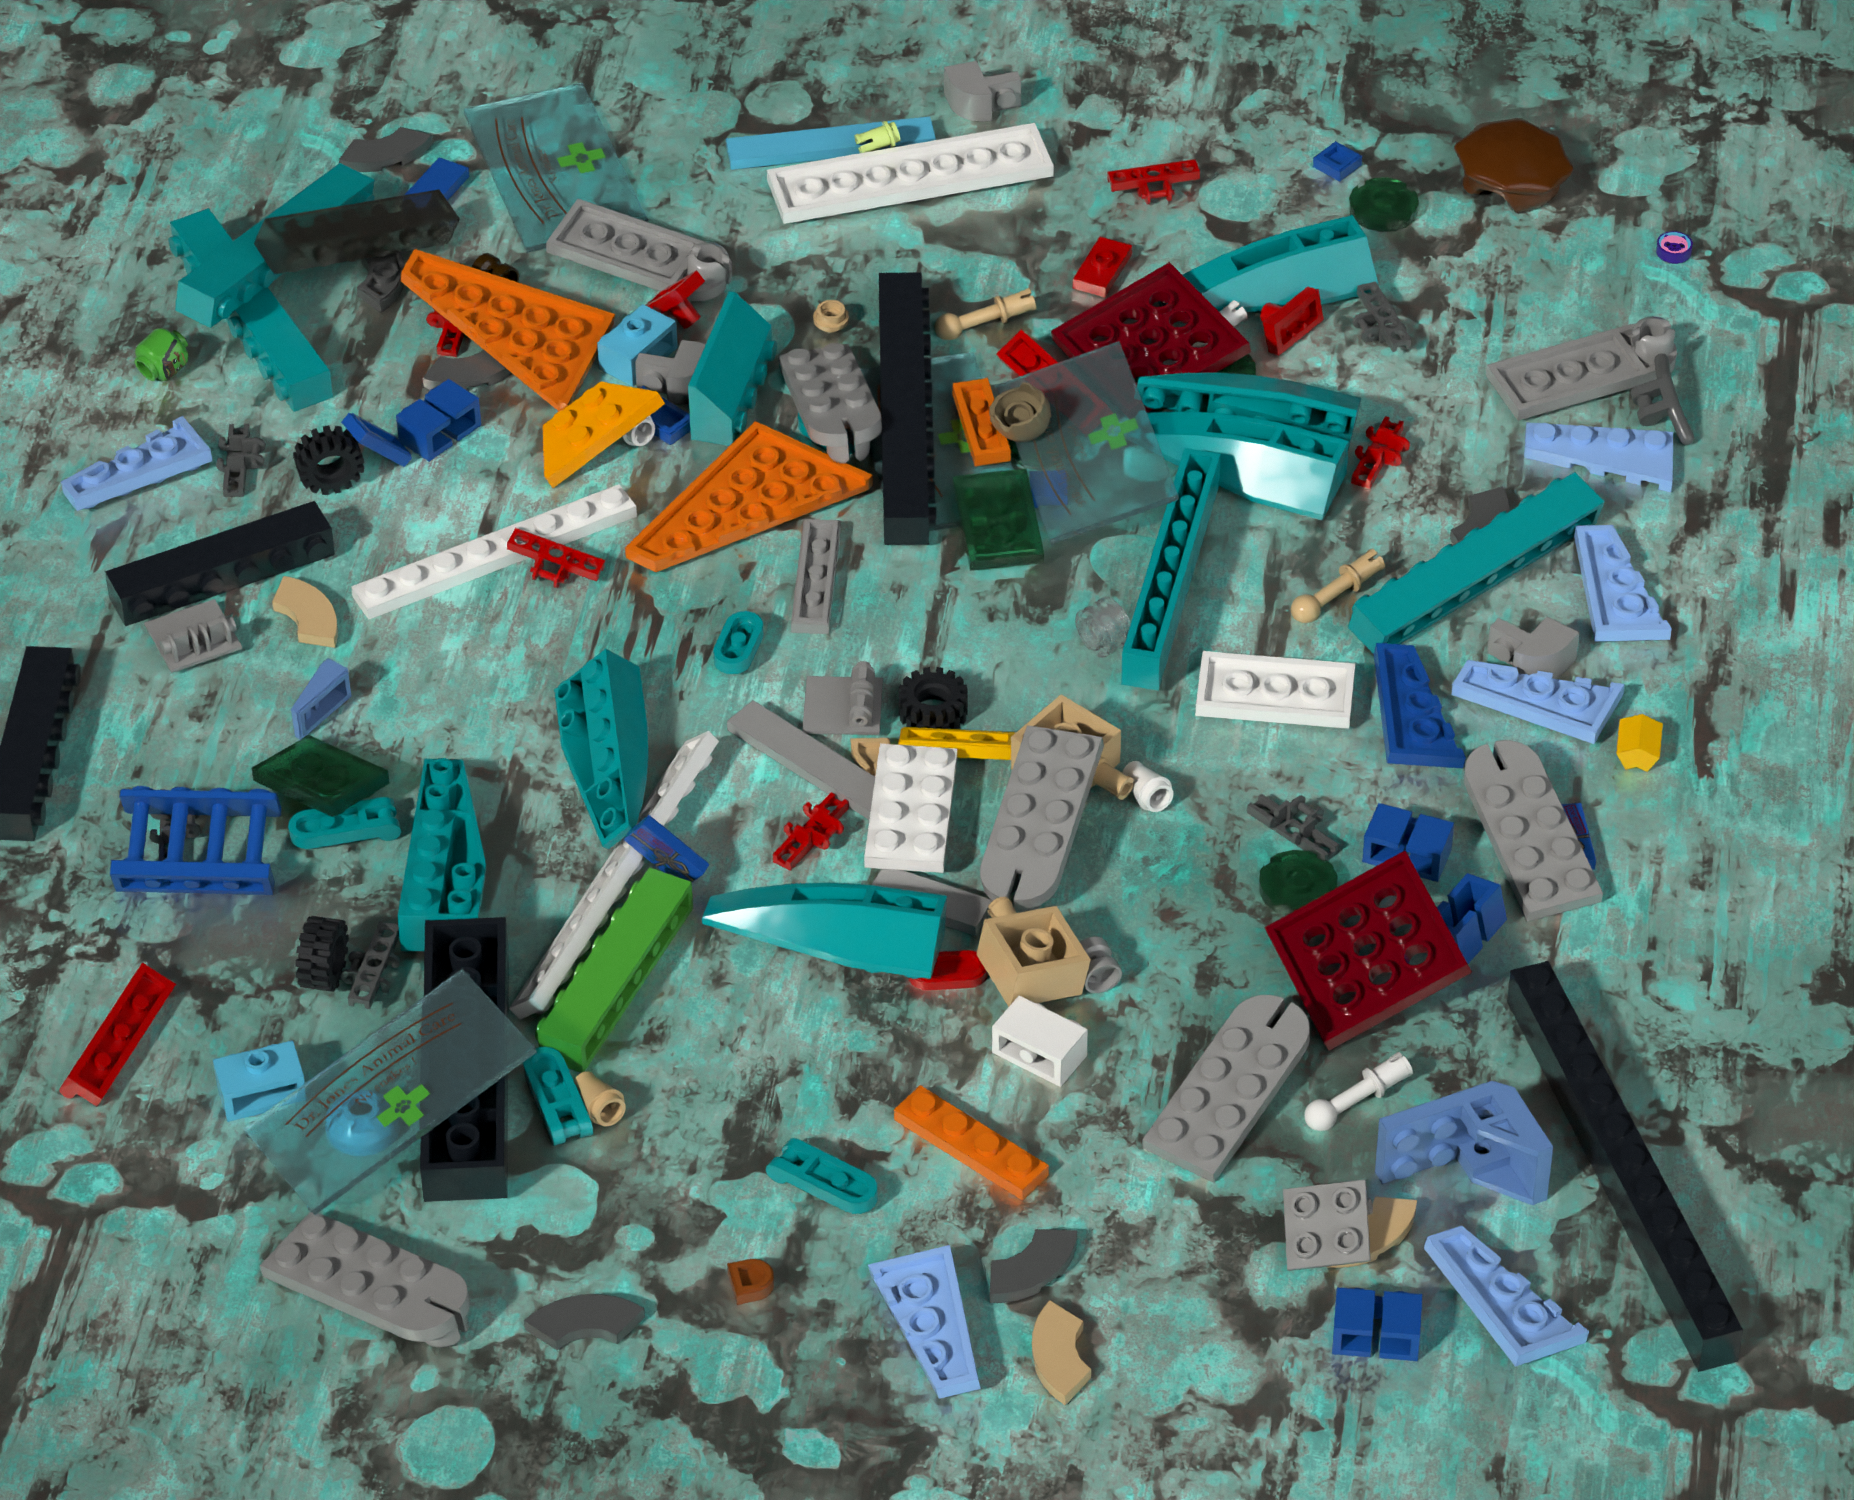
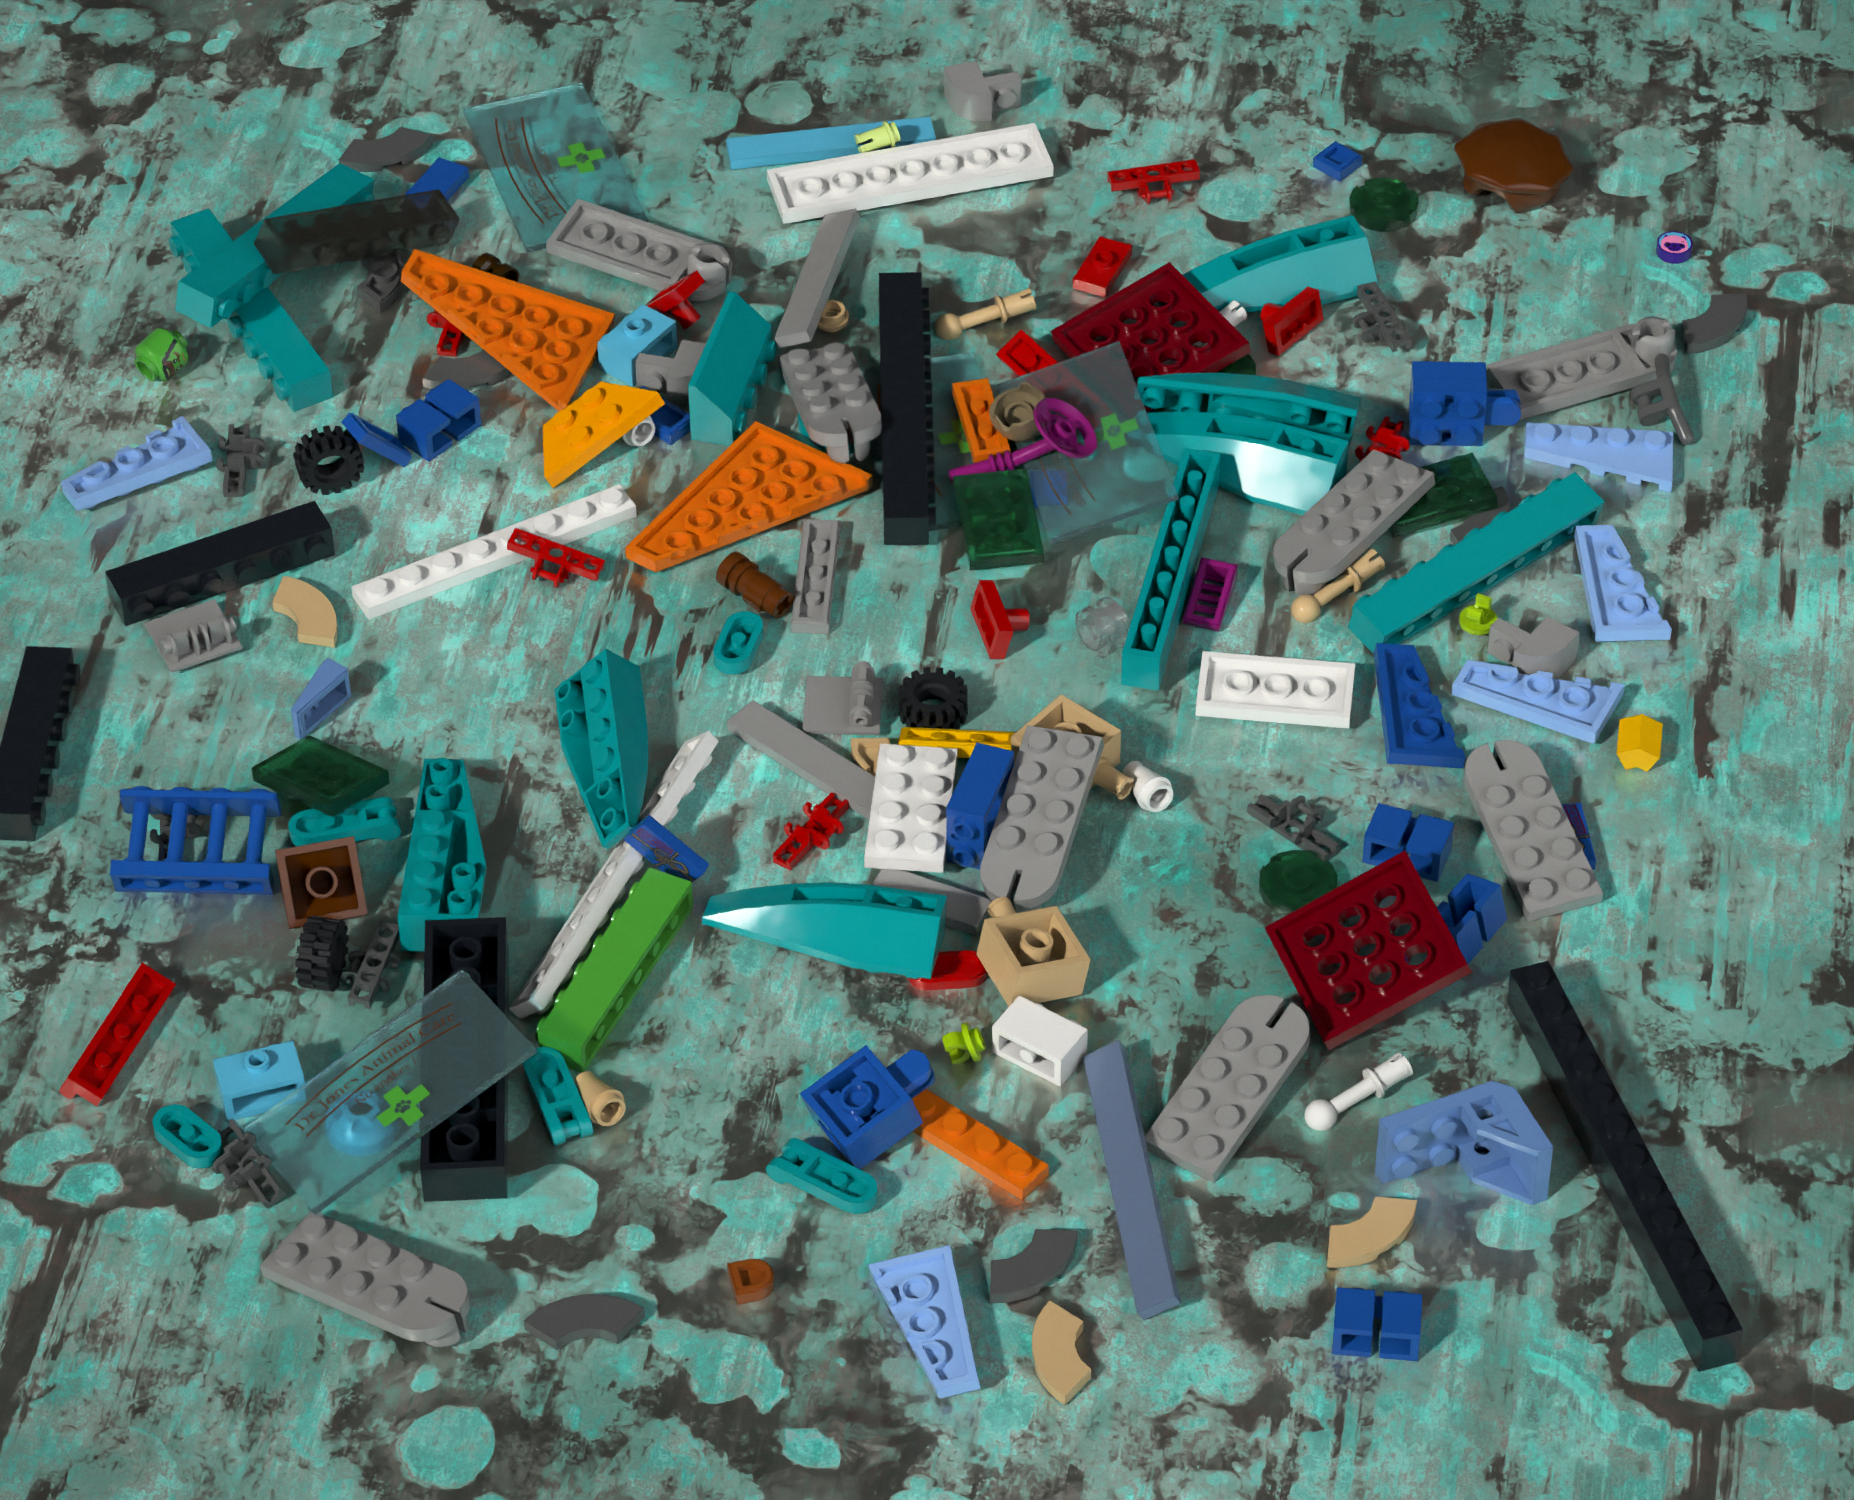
light grey wheel [1080,936,1122,993] -> none
light grey hinge [1283,1180,1373,1271] -> none
light blue wing [1424,1226,1589,1367] -> none
none -> teal plate [152,1104,223,1169]
none -> dark grey piece [212,1119,286,1209]
none -> reddish brown slope [275,836,368,929]
none -> reddish brown axle [716,551,794,619]
none -> light grey tile [774,208,860,348]
none -> blue brick [800,1045,935,1169]
none -> lime plate [942,1022,986,1064]
none -> blue window [946,743,1014,870]
none -> magenta dish [948,398,1097,484]
none -> red tile [970,580,1029,659]
none -> sand blue tile [1083,1040,1181,1320]
none -> magenta slope [1183,557,1238,632]
none -> light grey plate [1273,450,1435,596]
none -> clear green plate [1388,452,1498,537]
none -> blue brick [1408,361,1521,446]
none -> lime plate [1459,593,1497,635]
none -> dark grey tile [1681,293,1748,354]

